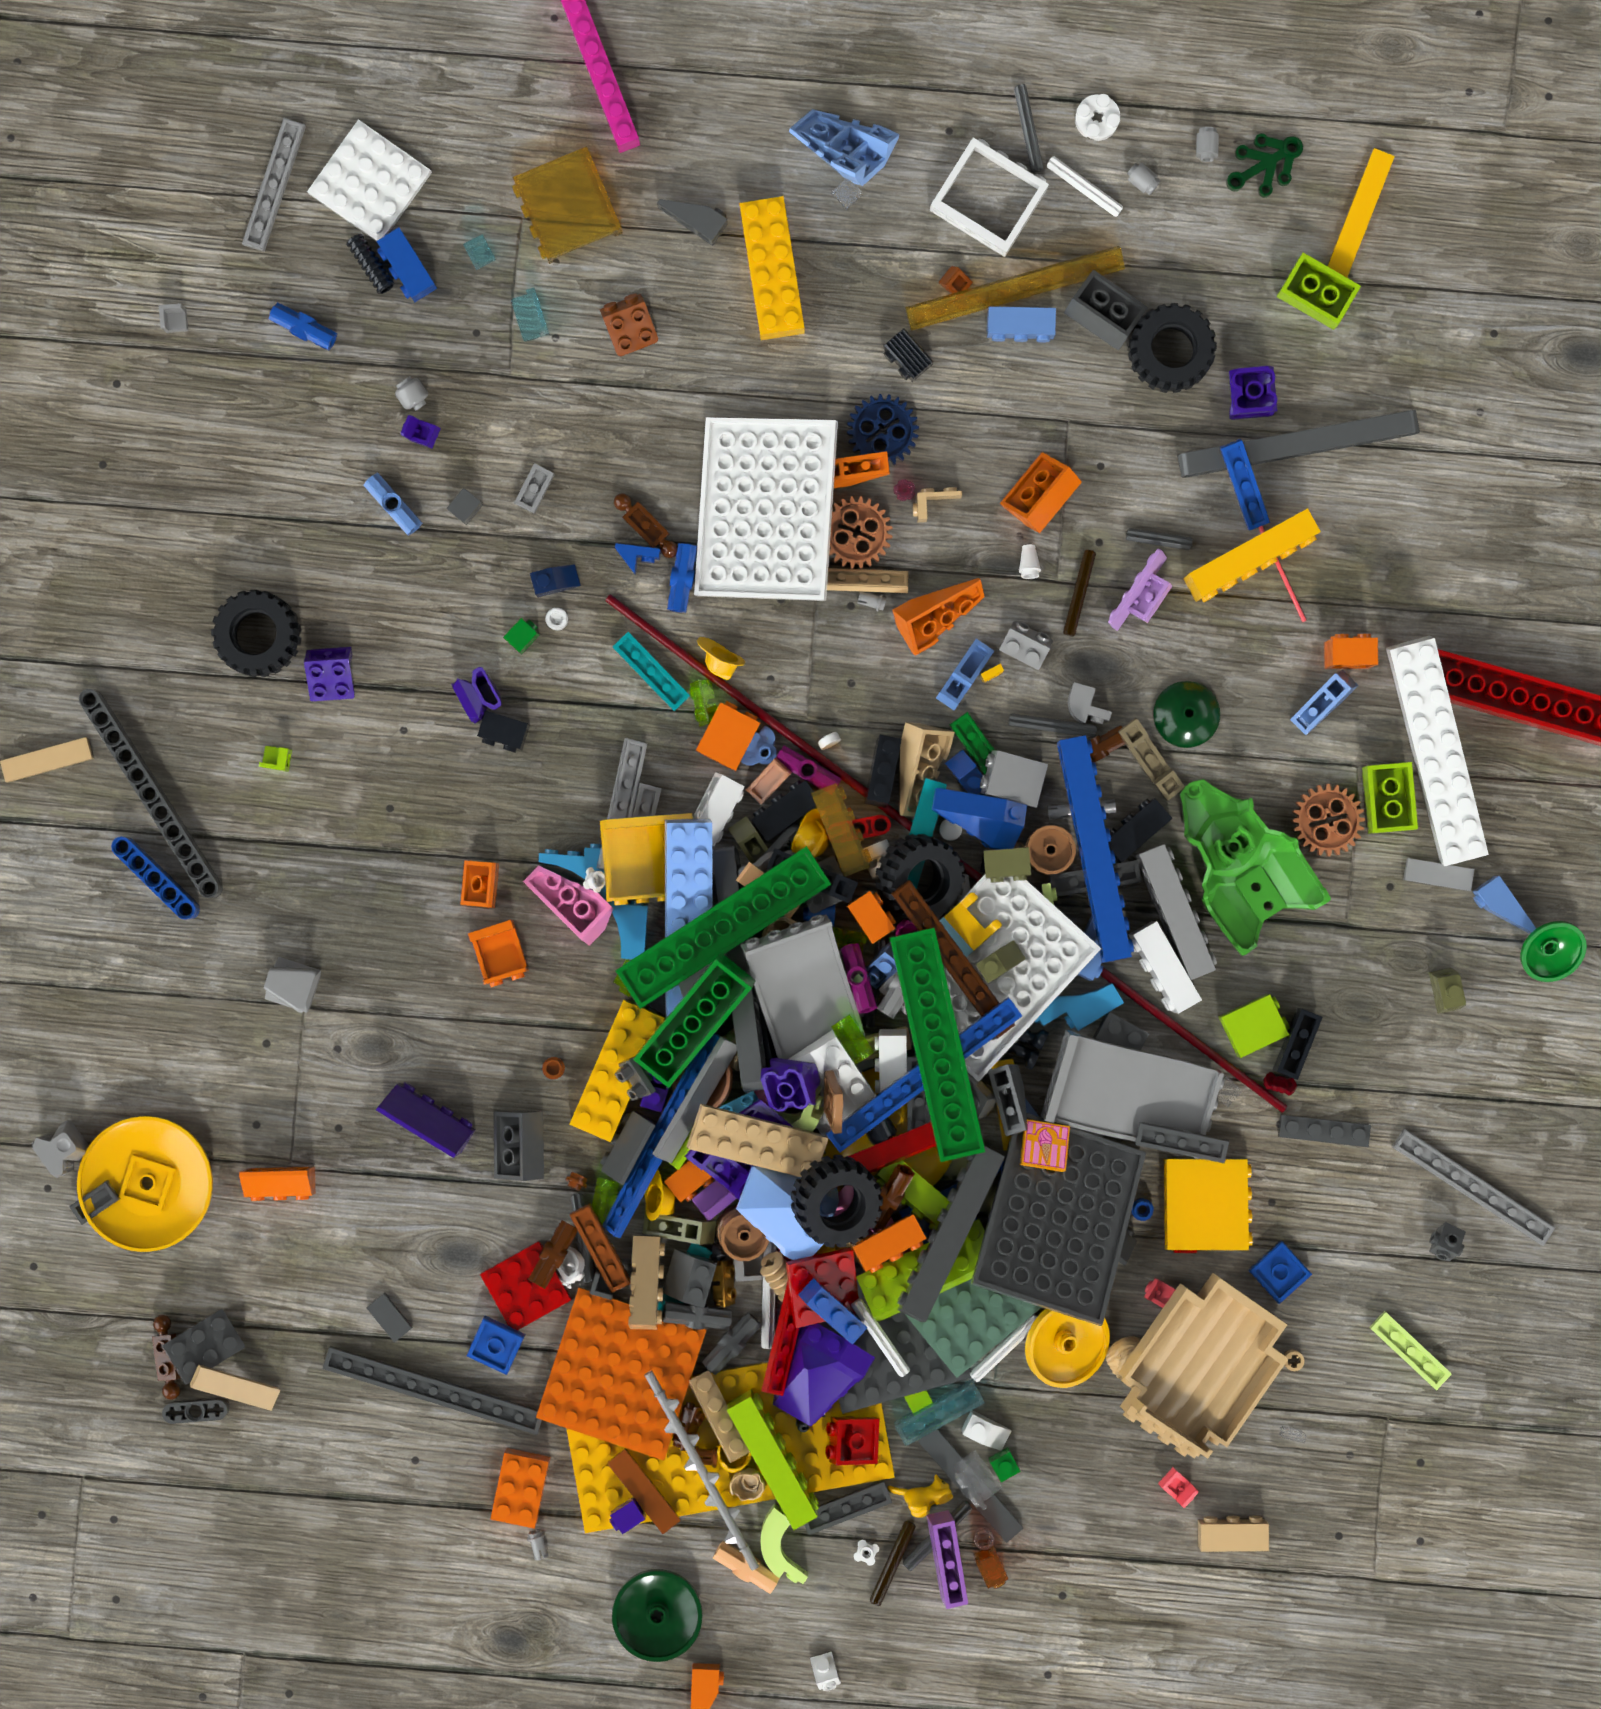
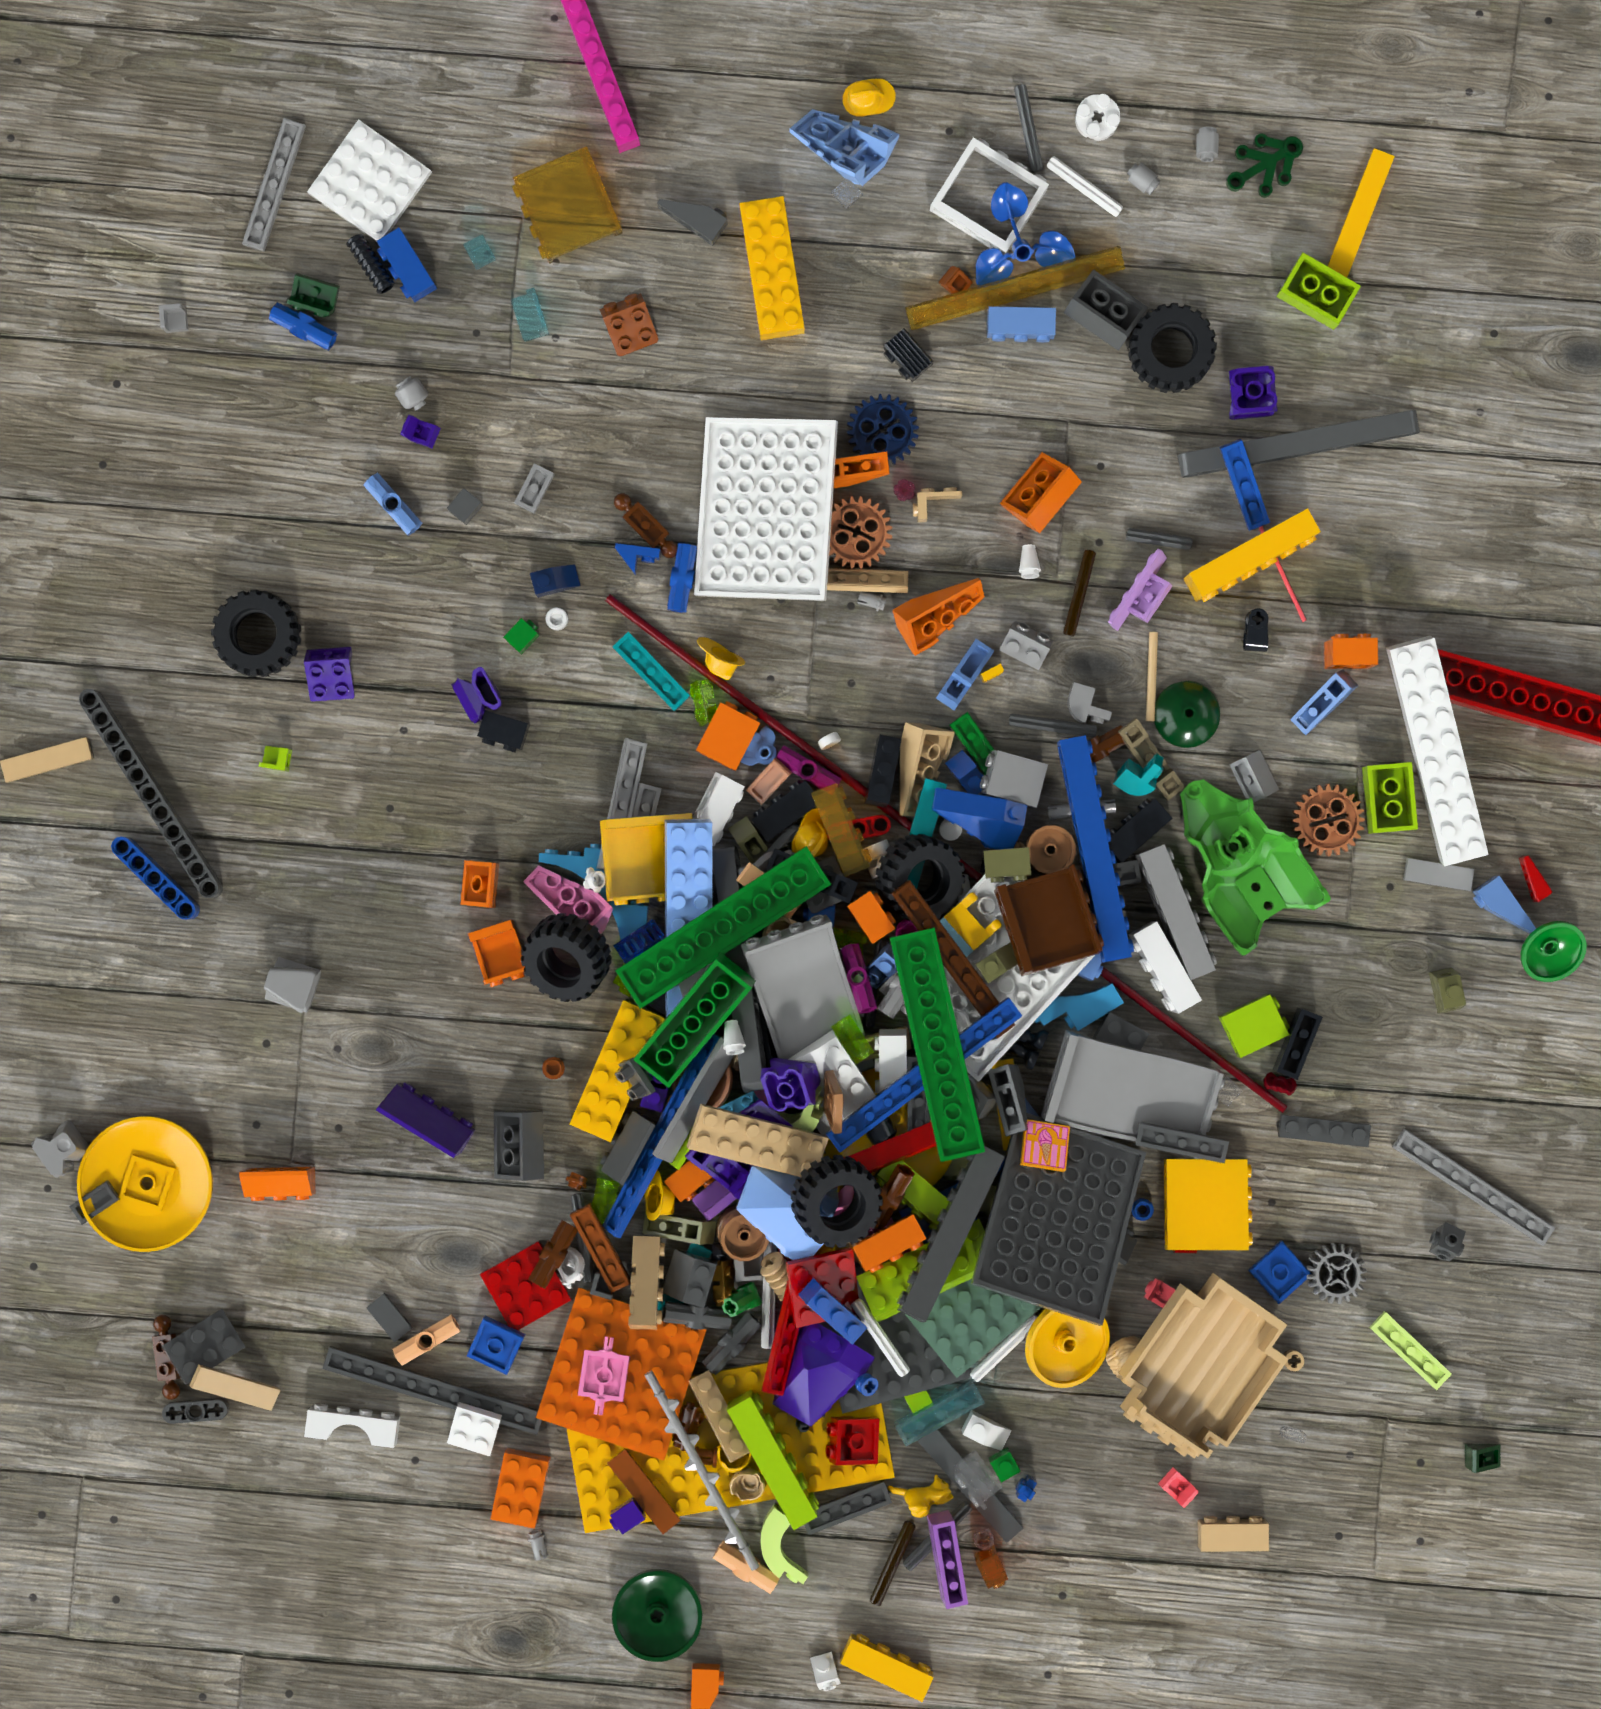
white plate [854,1540,879,1566] -> none
none -> dark green bracket [286,273,340,317]
none -> white arch [304,1404,400,1448]
none -> light nougat piece [392,1314,461,1366]
none -> white plate [447,1402,502,1456]
none -> black tyre [521,913,612,1002]
none -> bright pink plate [578,1336,630,1415]
none -> clear blue slope [613,919,665,964]
none -> green piece [722,1282,762,1317]
none -> white cone [723,1020,746,1055]
none -> yellow brick [840,1633,934,1702]
none -> yellow piece [843,79,896,117]
none -> blue bush [855,1373,878,1396]
none -> blue plant [976,182,1075,286]
none -> reddish brown panel [994,864,1104,977]
none -> blue plate [1015,1475,1037,1502]
none -> teal brick [1113,753,1164,796]
none -> tan bar [1146,632,1158,722]
none -> light grey panel [1229,750,1279,803]
none -> black piece [1243,608,1269,652]
none -> light grey gear [1306,1243,1367,1304]
none -> dark green slope [1465,1444,1501,1473]
none -> red slope [1519,855,1553,902]

